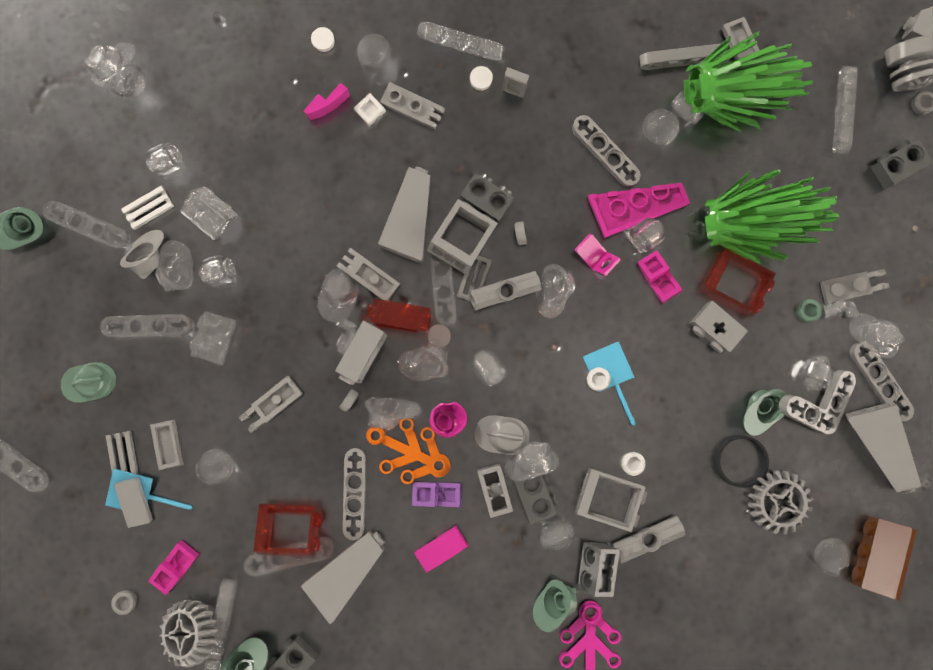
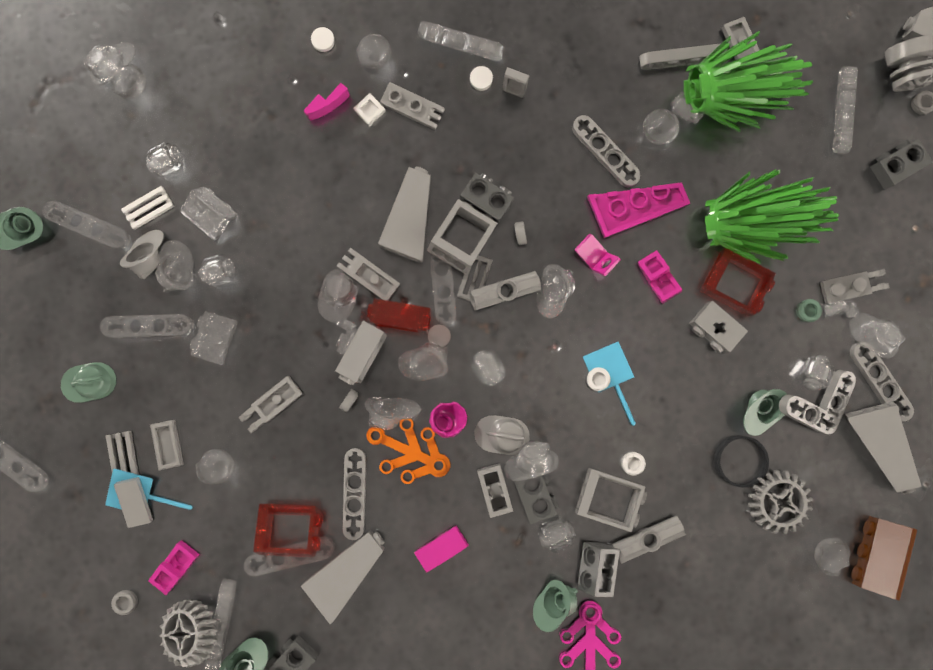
medium lavender slope [412,482,463,507] -> none
clear head [630,217,664,252] -> none

